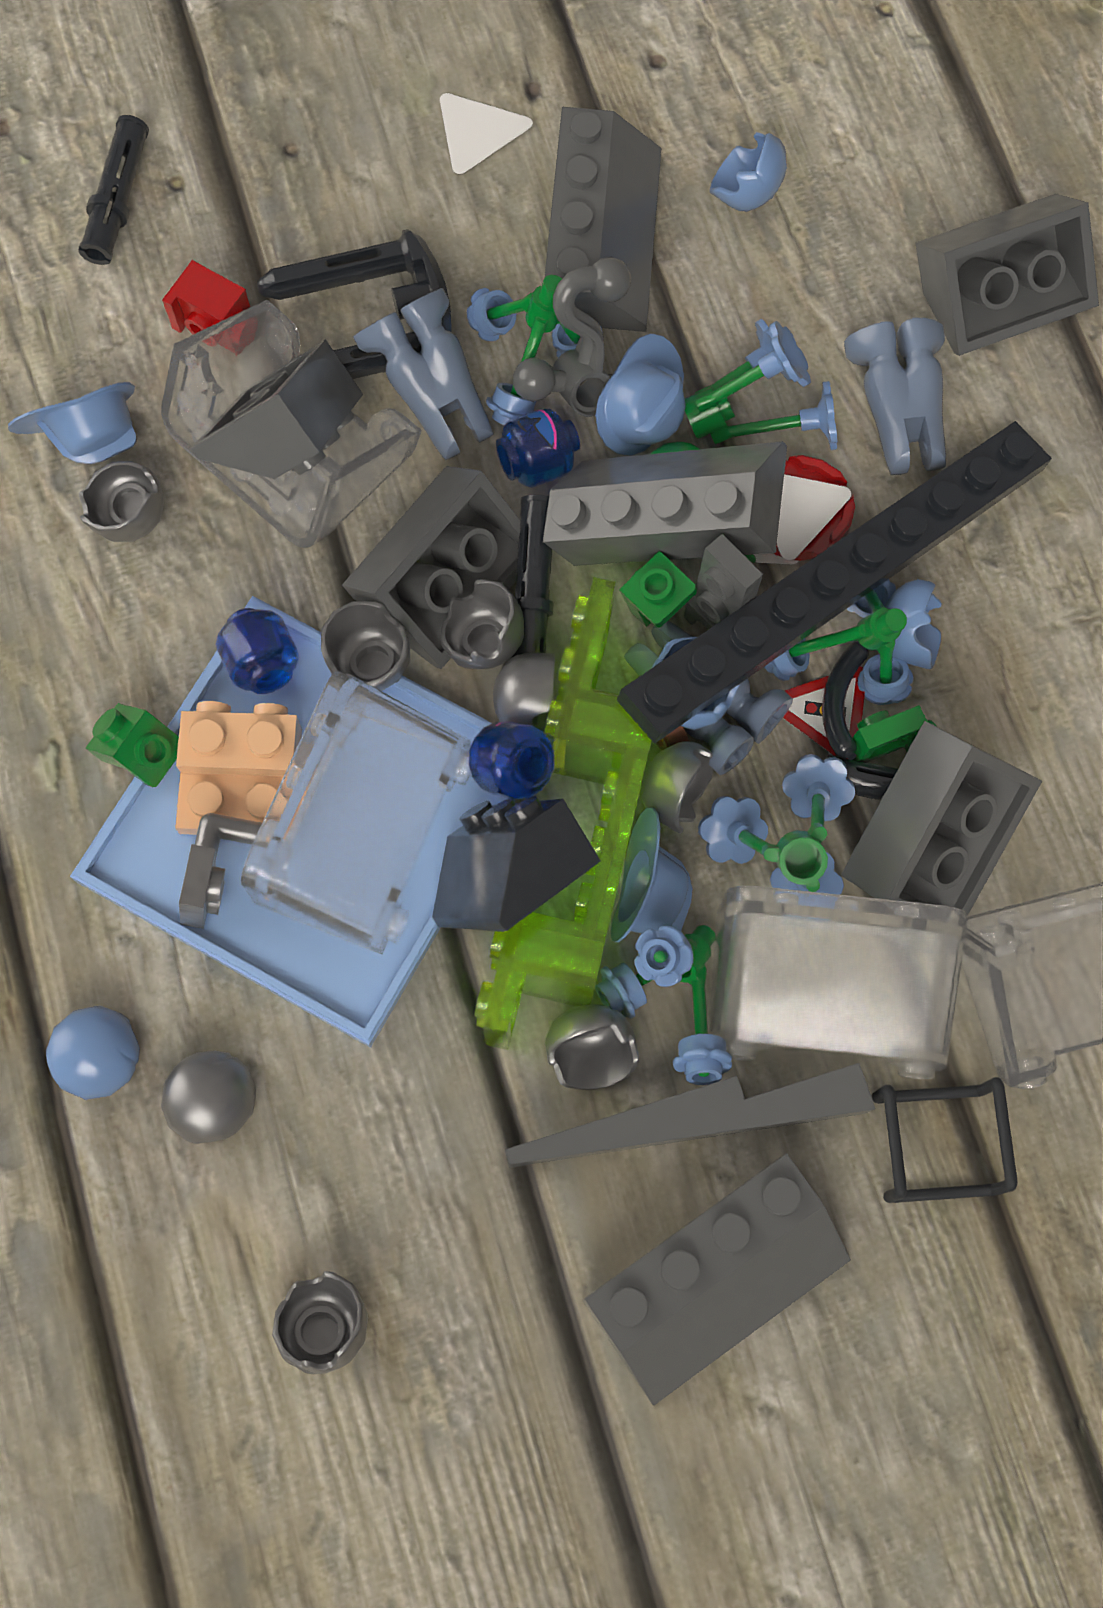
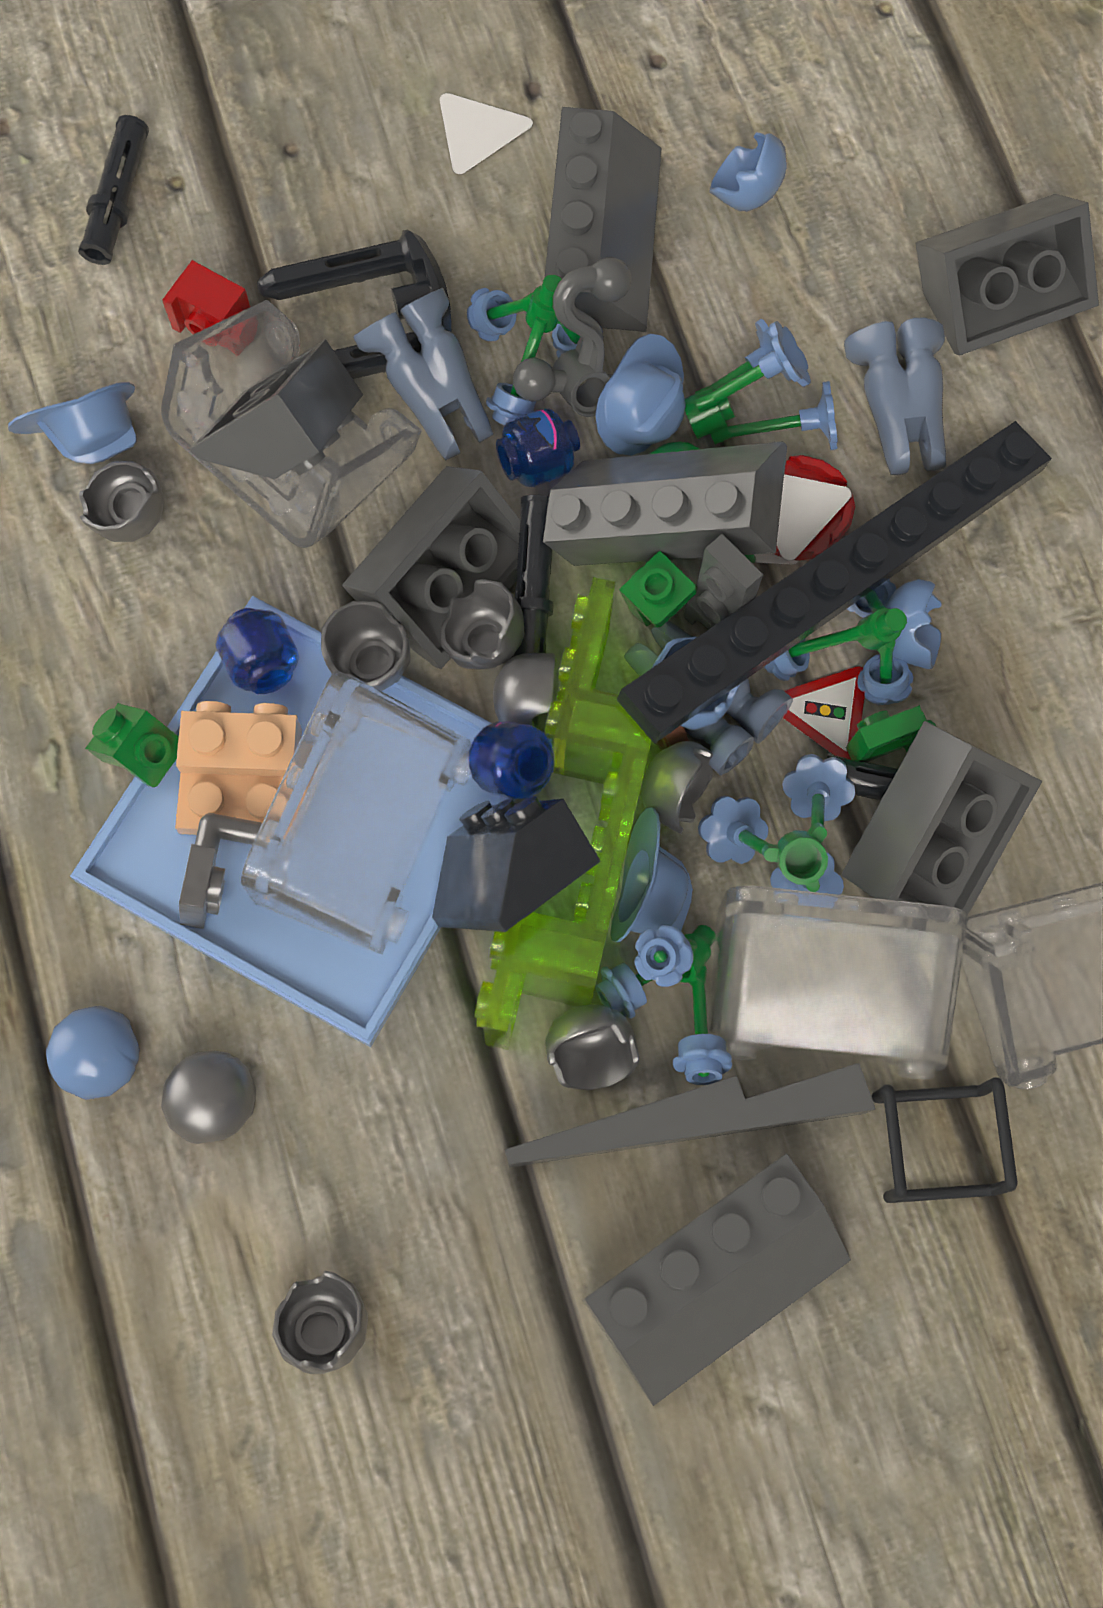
black piece [822,641,869,761] -> none

